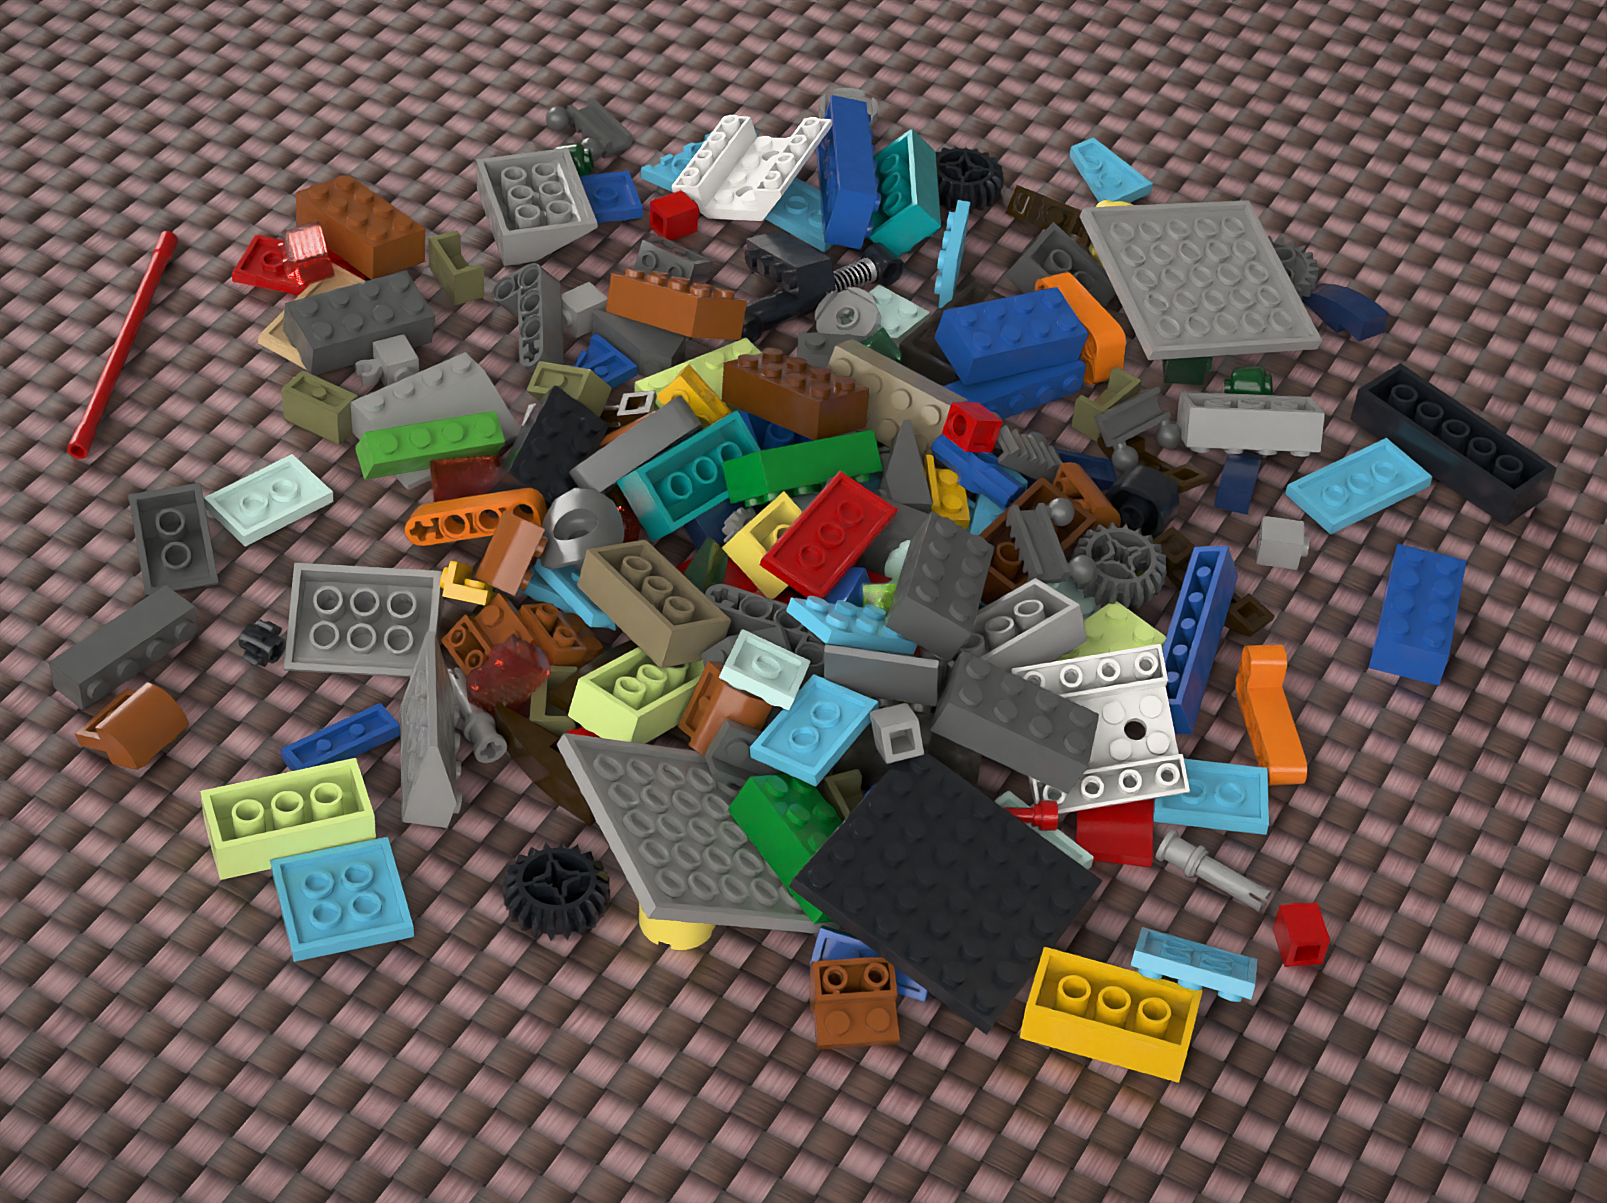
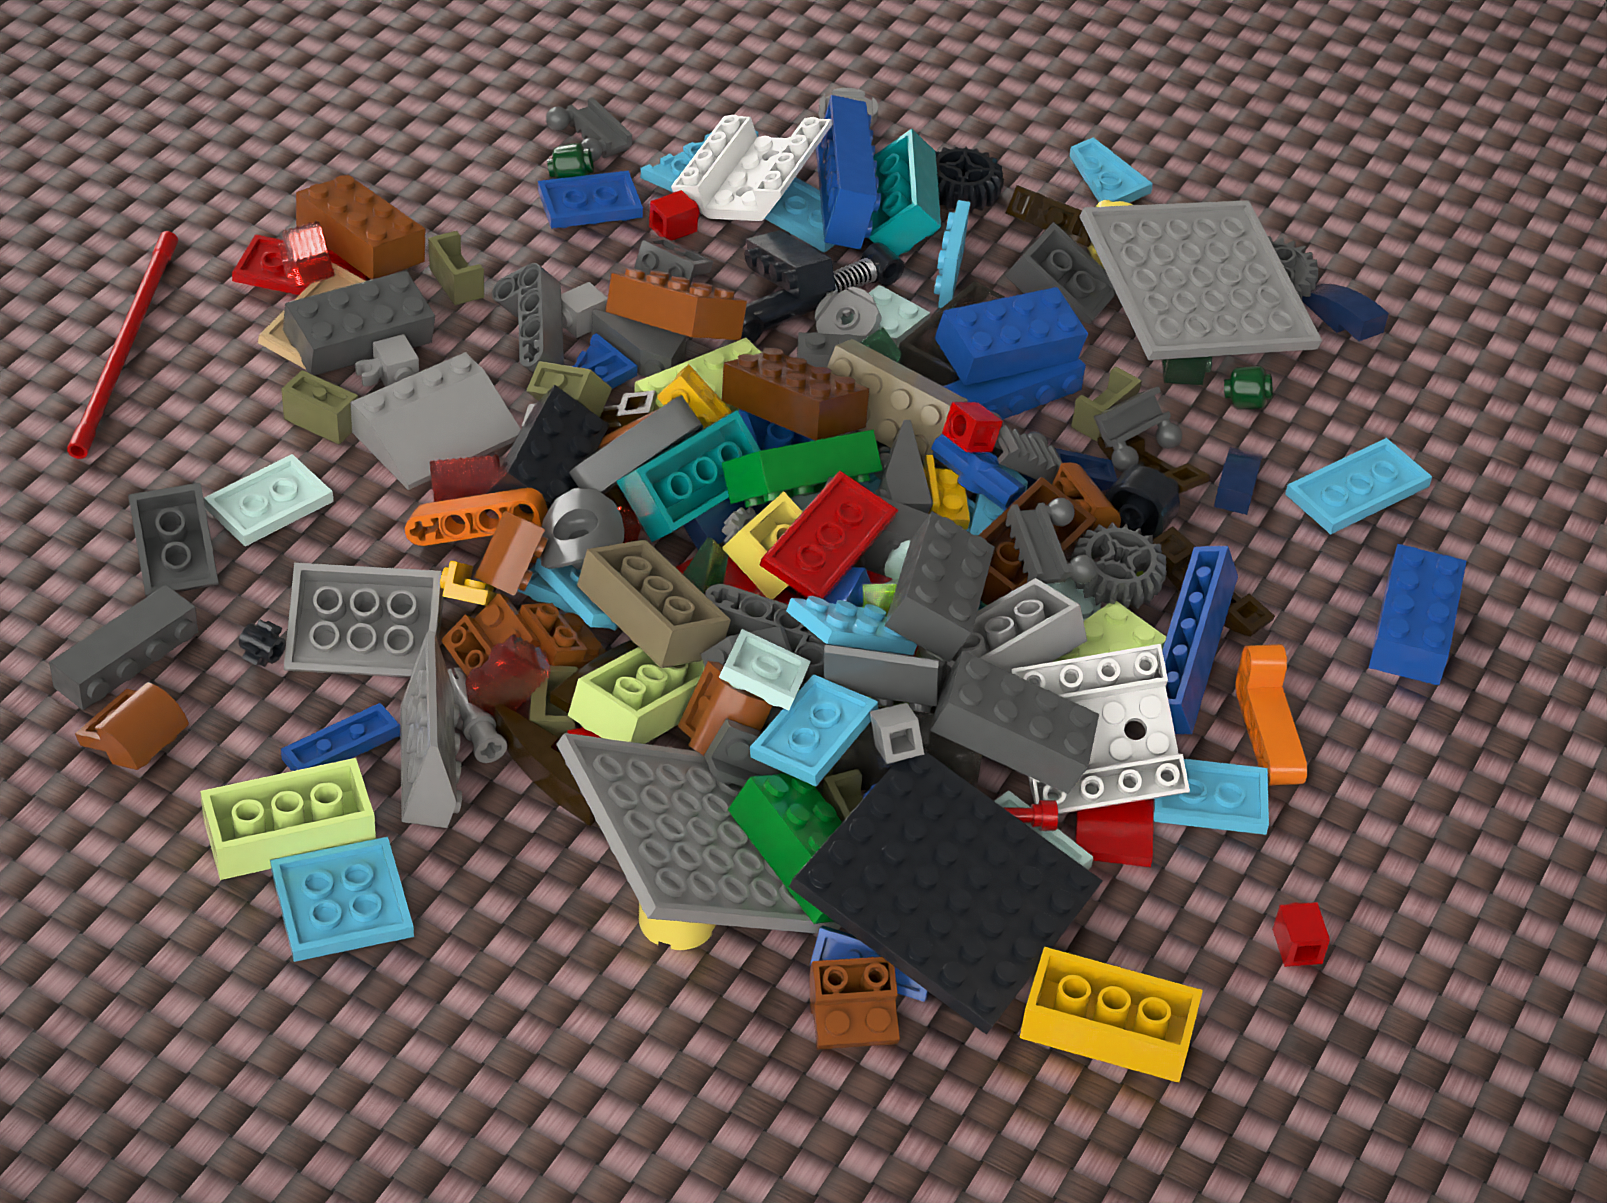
bright green brick [355,411,505,480] -> none
light grey slope [476,148,597,266] -> none
black gear [503,842,610,941] -> none
orange beam [1035,272,1126,385] -> none
medium azure plate [1131,927,1258,1002] -> none
light grey pin [1155,829,1272,913] -> none
light grey brick [1176,392,1325,456] -> none
light grey brick [1256,516,1310,570] -> none
black brick [1350,363,1557,526] -> none

